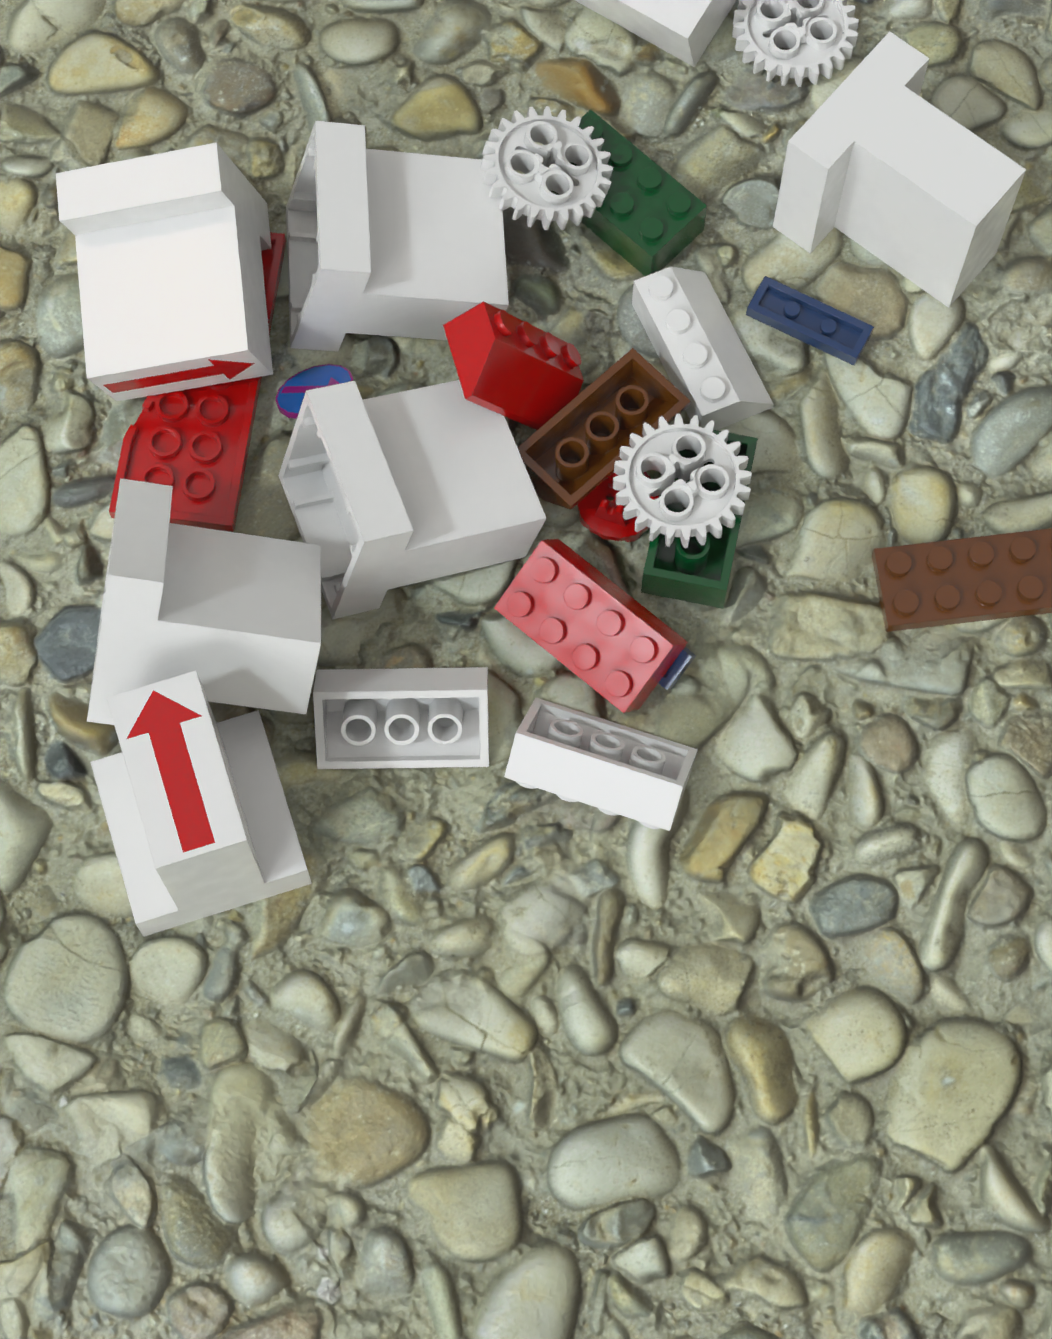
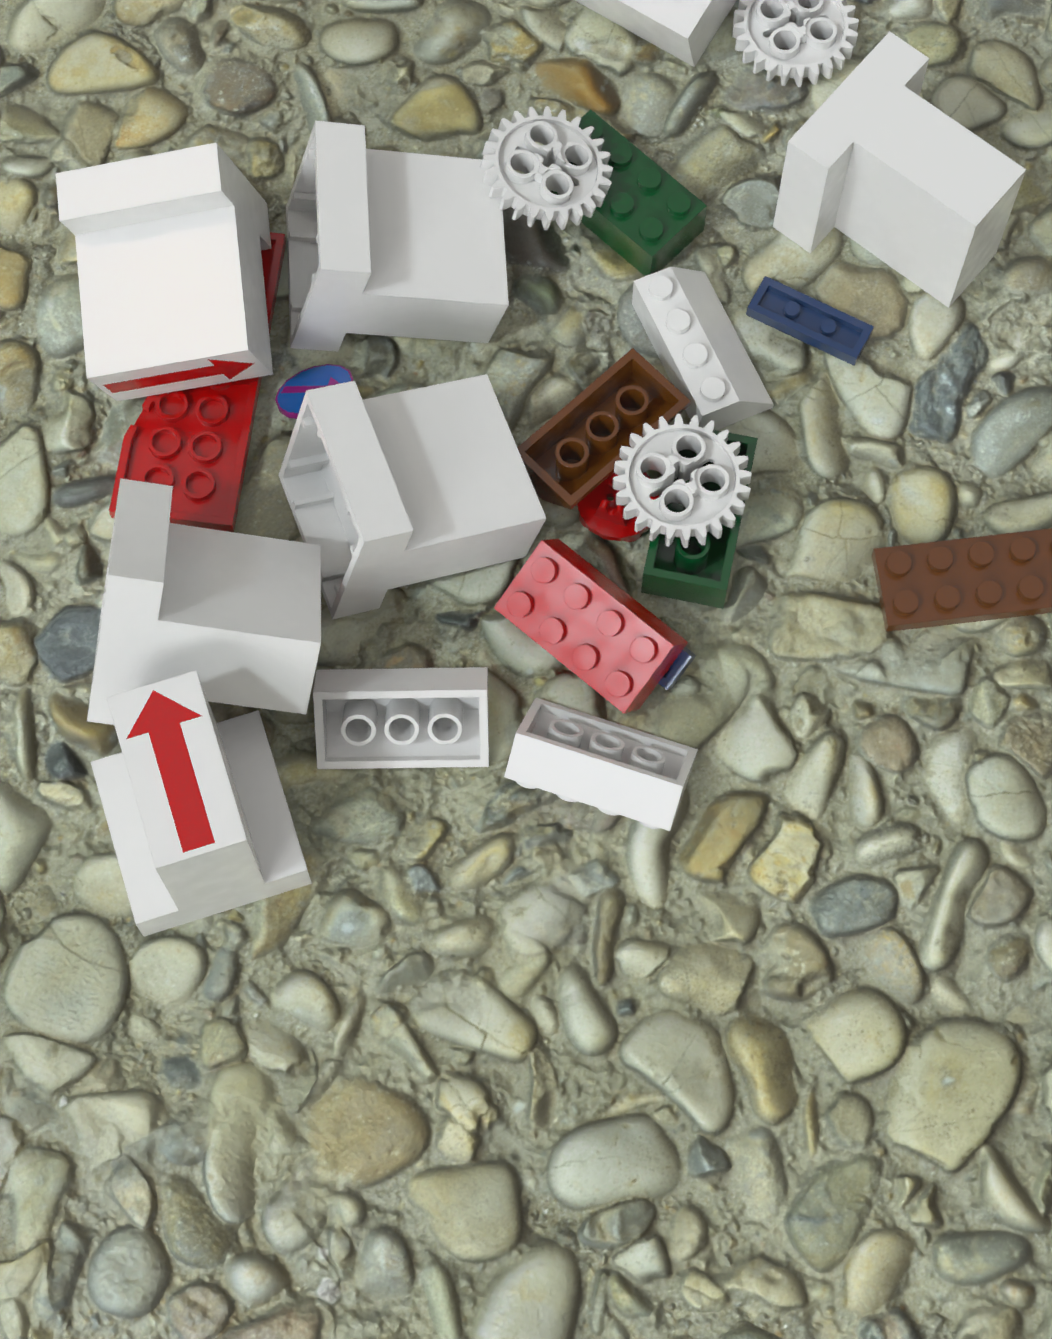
red slope [443,301,584,430] -> none

